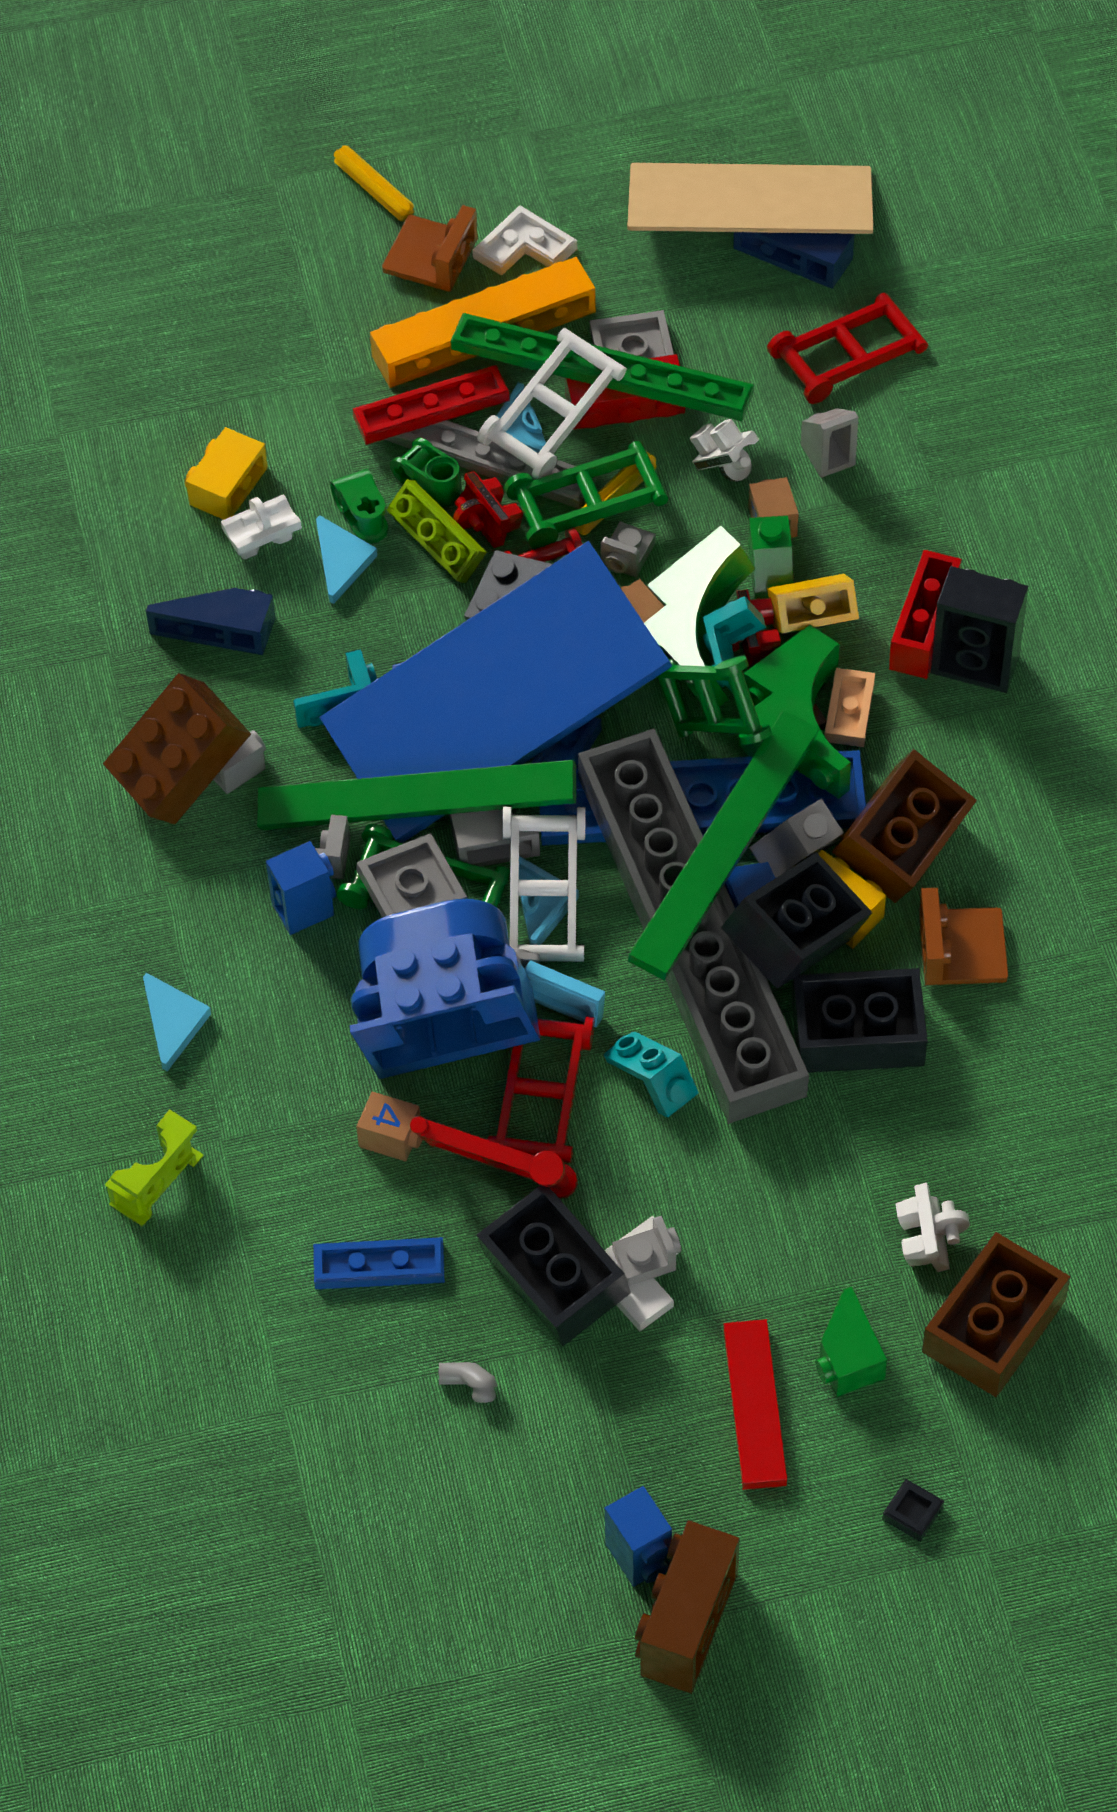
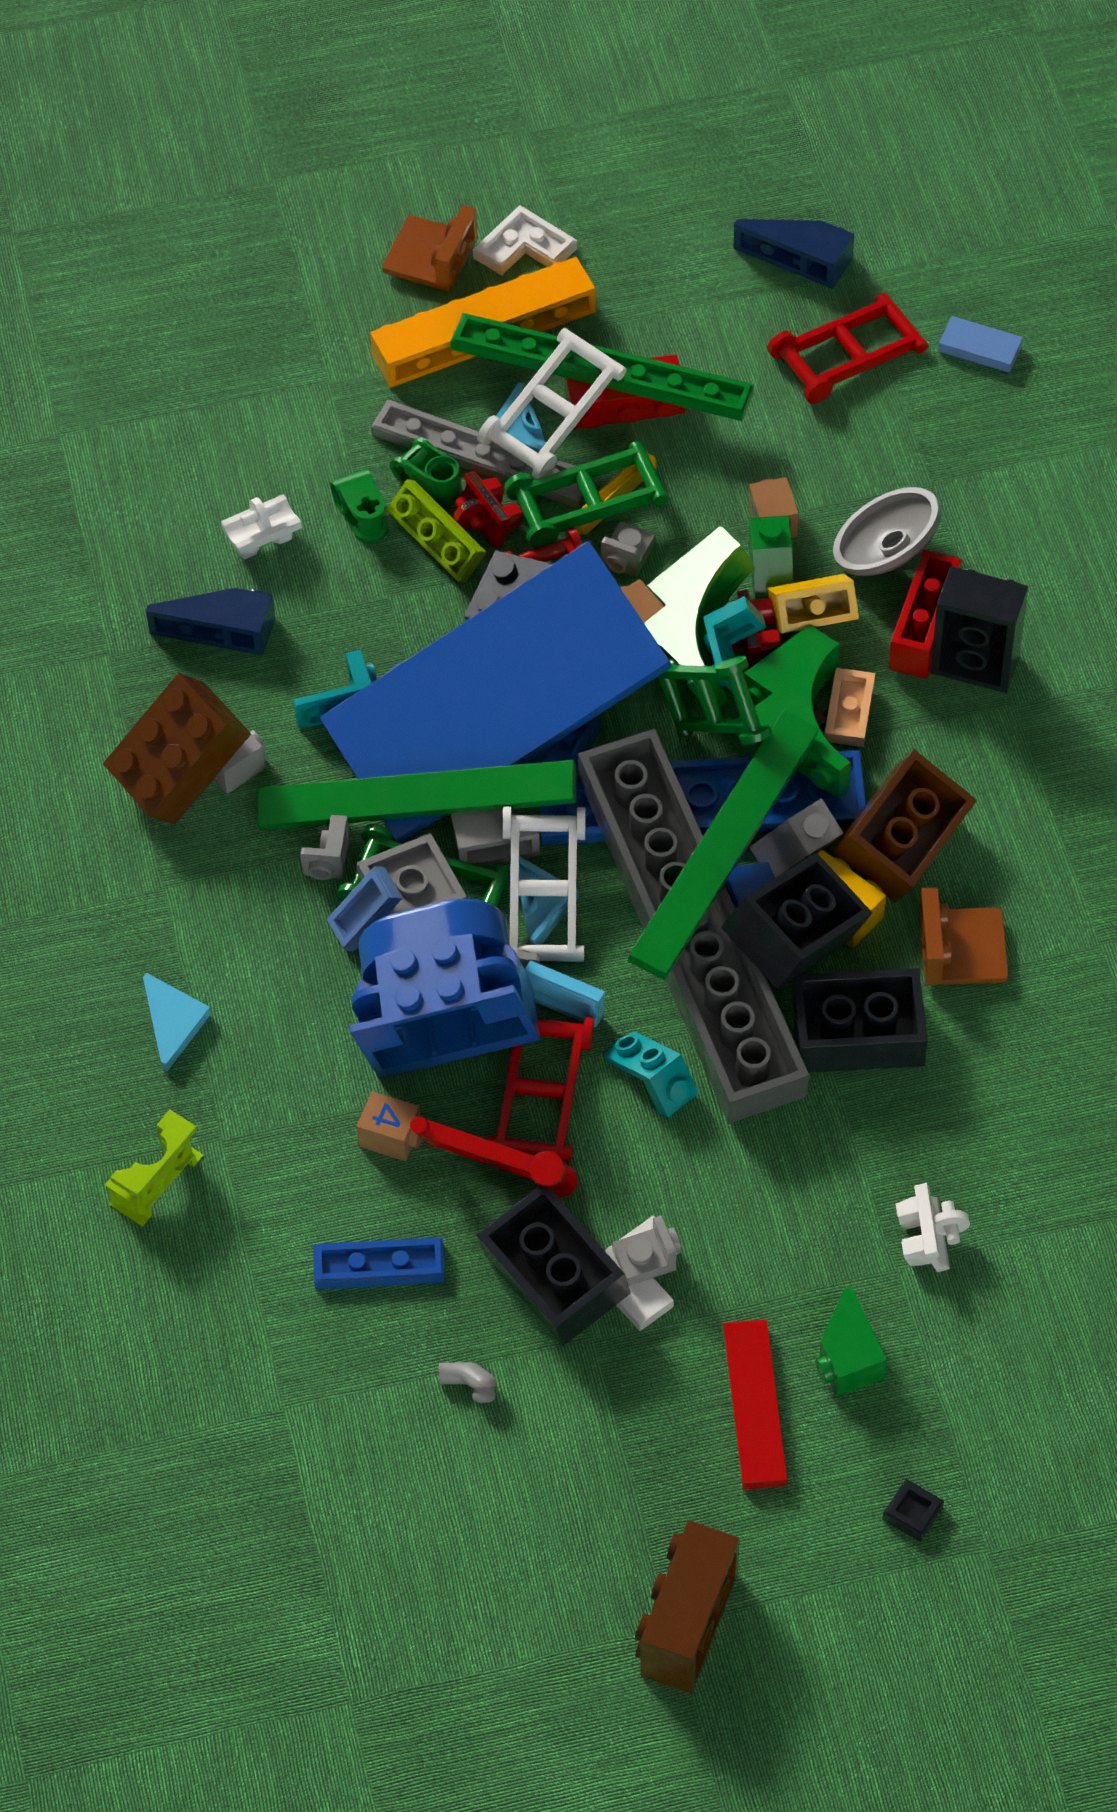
yellow brick [185,427,268,520] -> none
blue brick [266,841,337,935] -> none
medium azure tile [316,515,377,604] -> none
yellow axle [334,145,414,222] -> none
red tile [353,365,510,445] -> none
light grey tile [590,310,674,358] -> none
blue brick [604,1486,672,1587] -> none
tan piece [627,163,873,234] -> none
white hips [690,419,759,482] -> none
light grey slope [801,408,859,478] -> none
reddish brown brick [922,1232,1071,1398] -> none
none -> medium blue tile [327,866,403,951]
none -> light grey dish [833,487,942,576]
none -> medium blue tile [938,316,1023,373]

